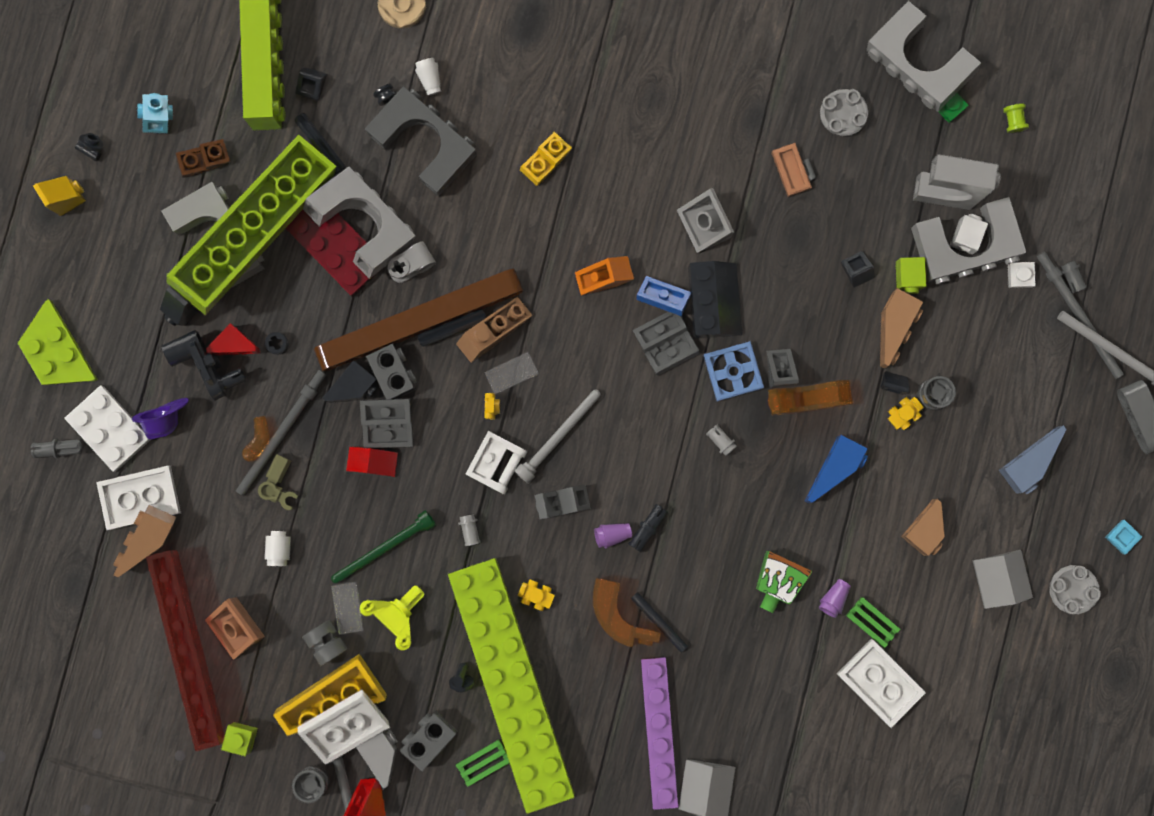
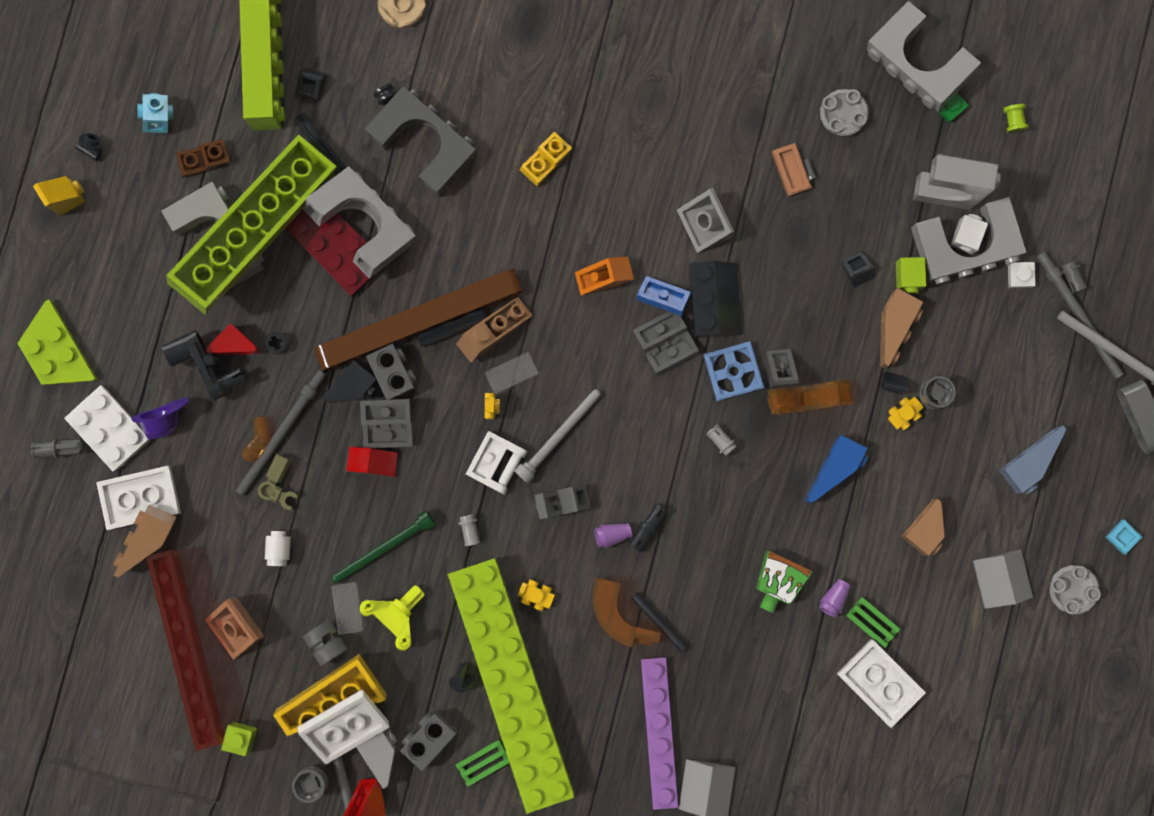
black slope [160,286,199,326] -> none
light grey piece [388,241,436,283] -> none
white cone [415,58,441,96] -> none

